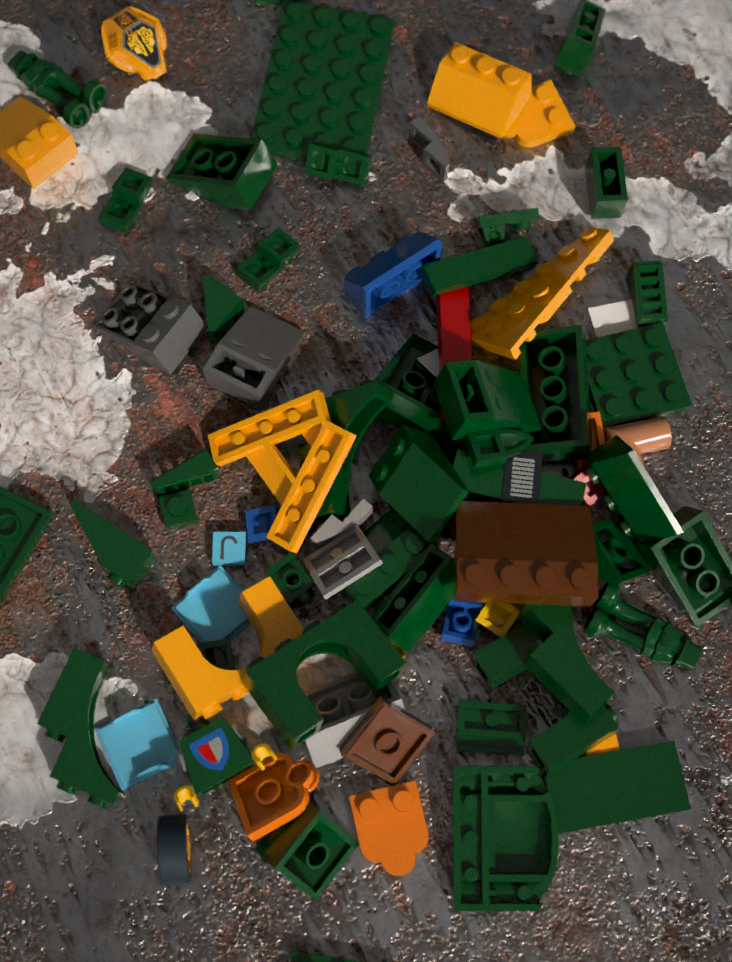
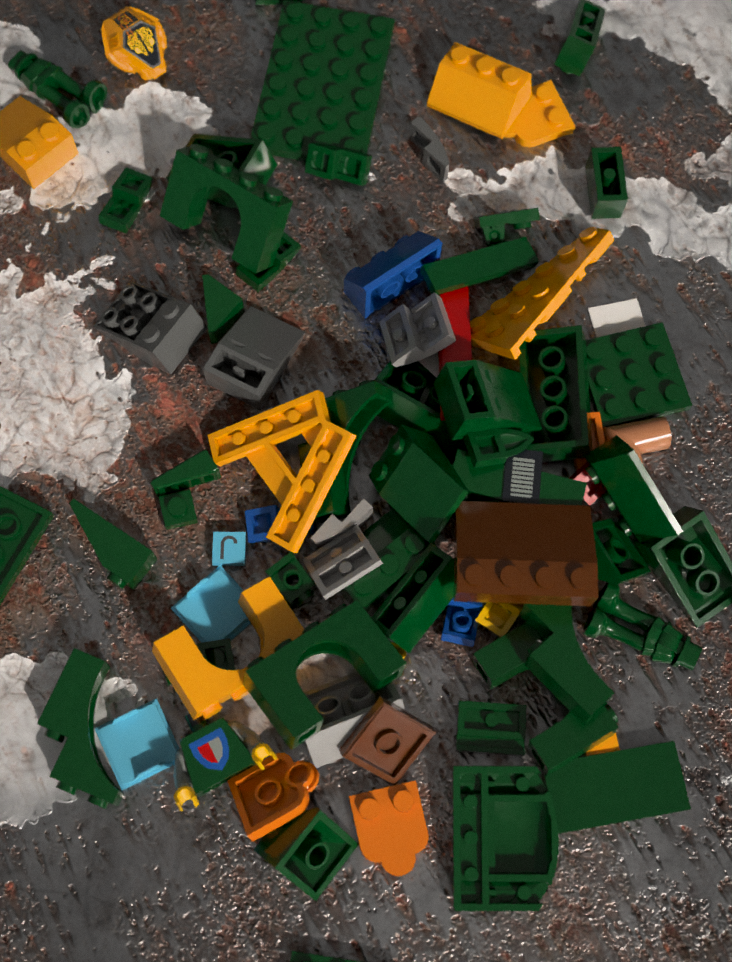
black wheel [157,814,192,885] -> none
dark green slope [627,260,668,327] -> none
none -> dark green arch [160,144,293,273]
none -> light grey slope [379,292,456,367]

